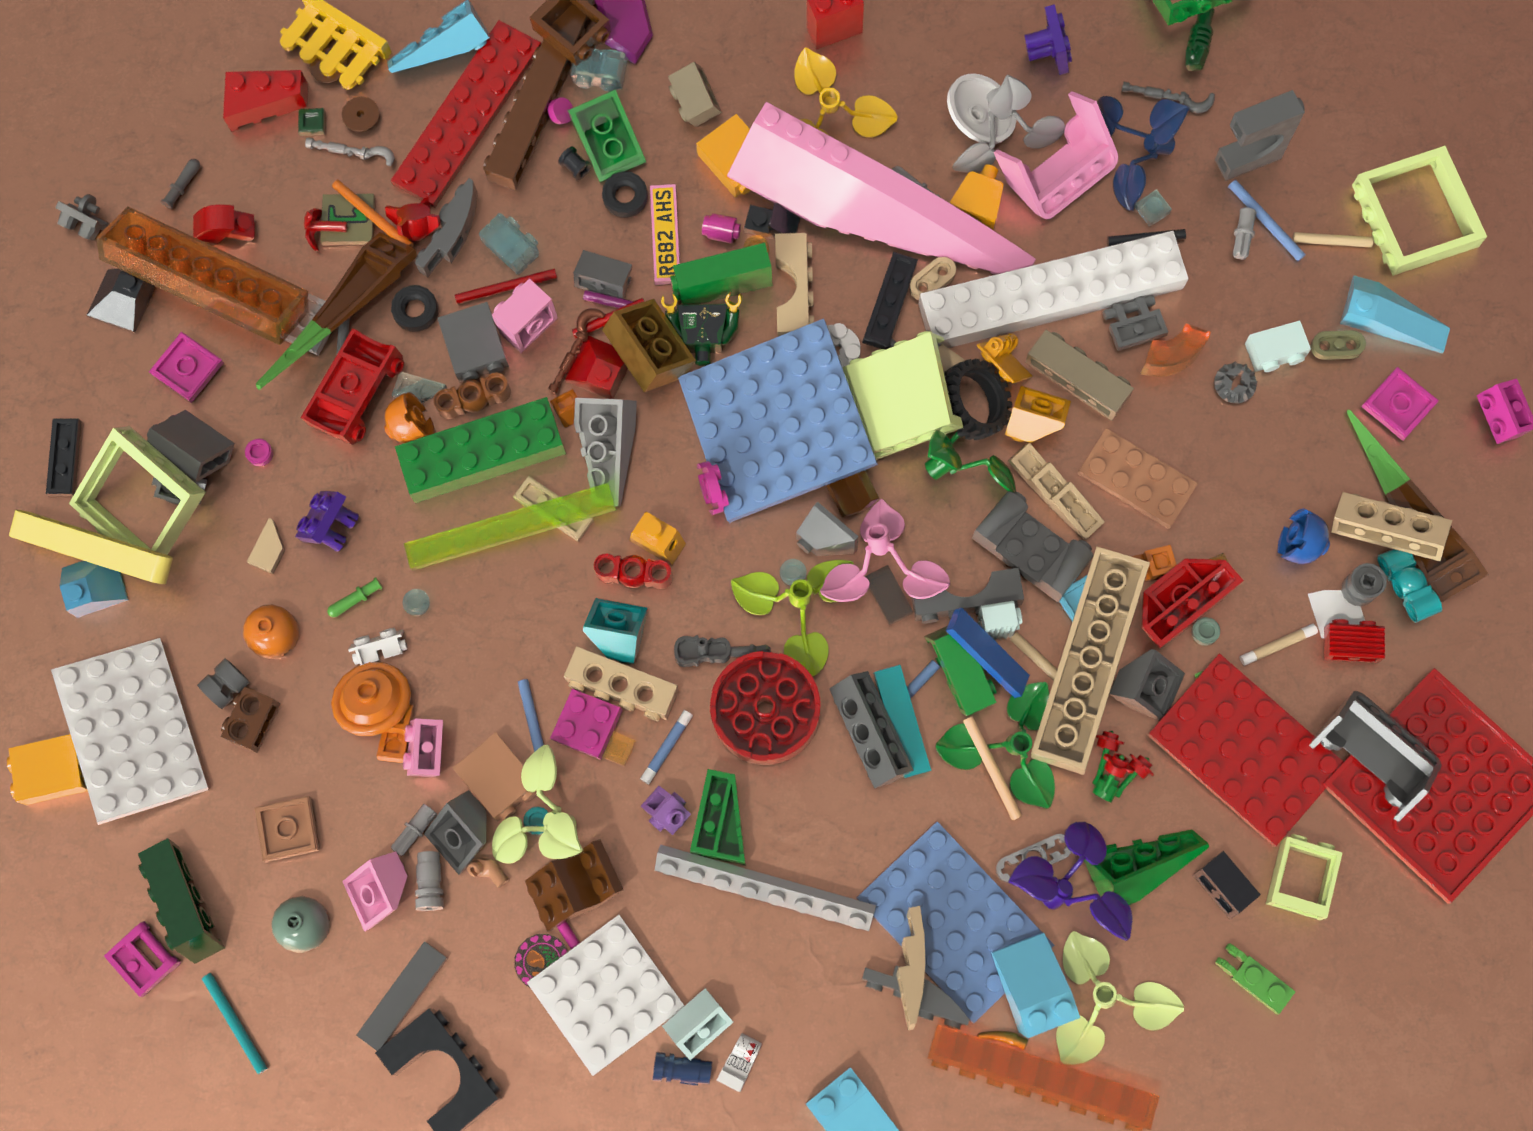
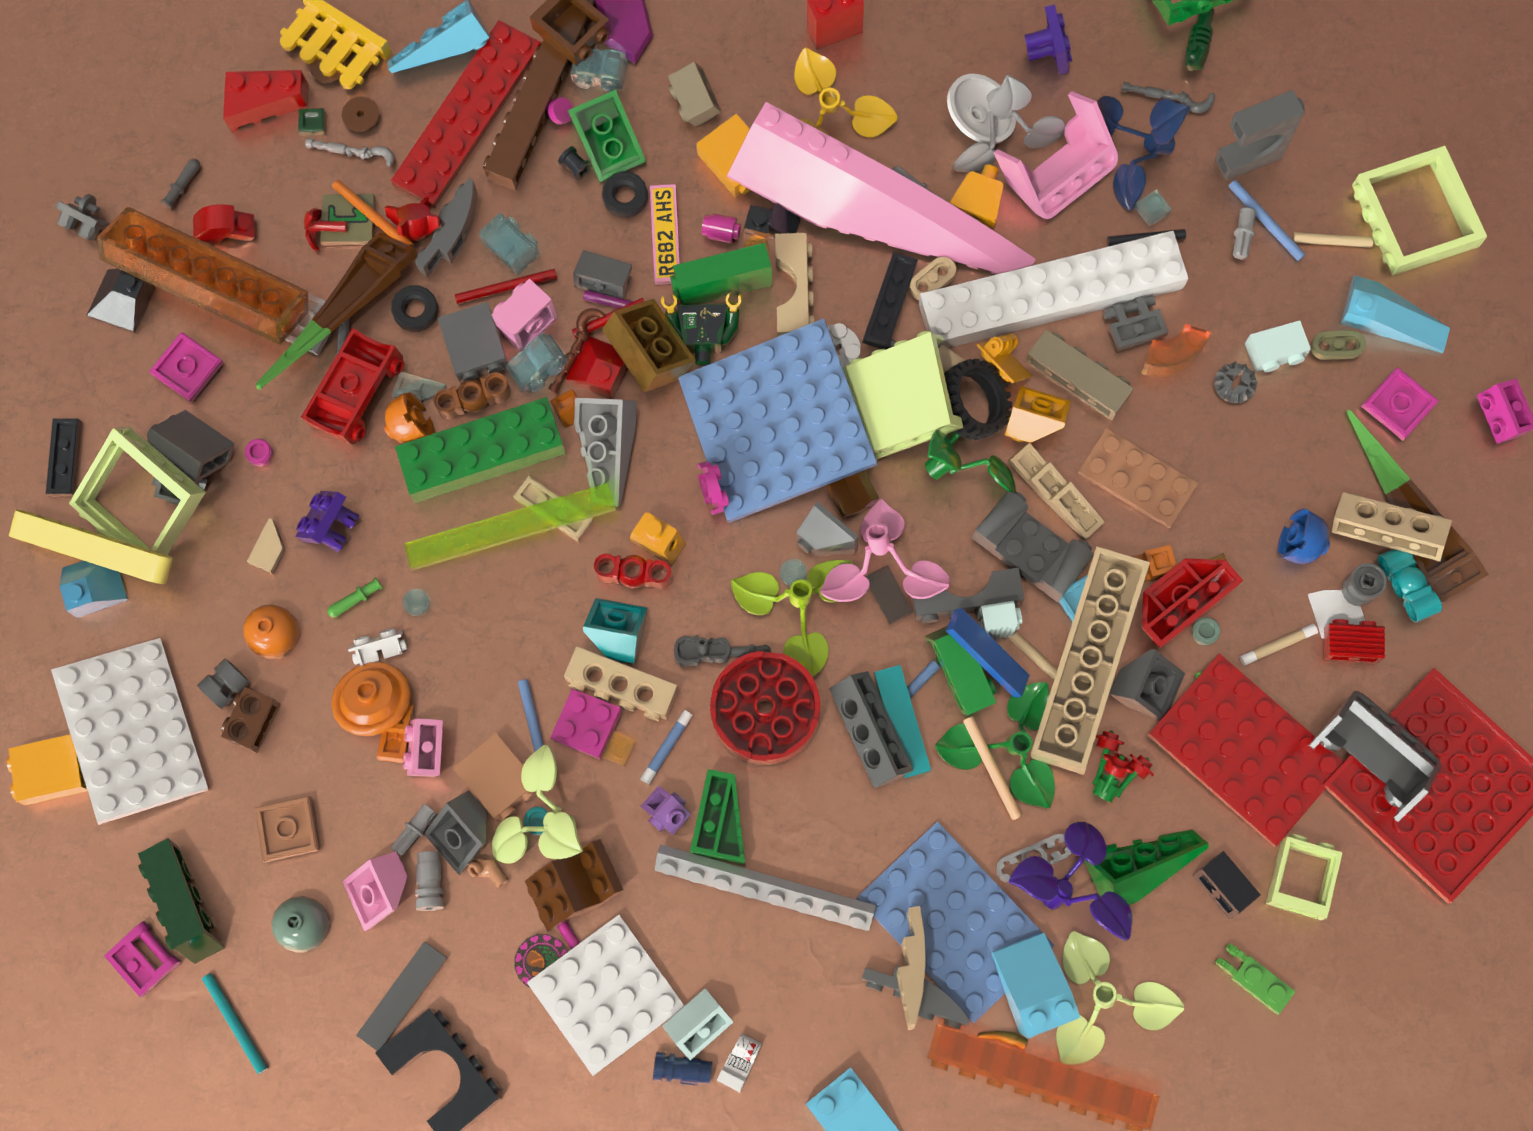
none -> clear light blue brick [505,333,568,393]

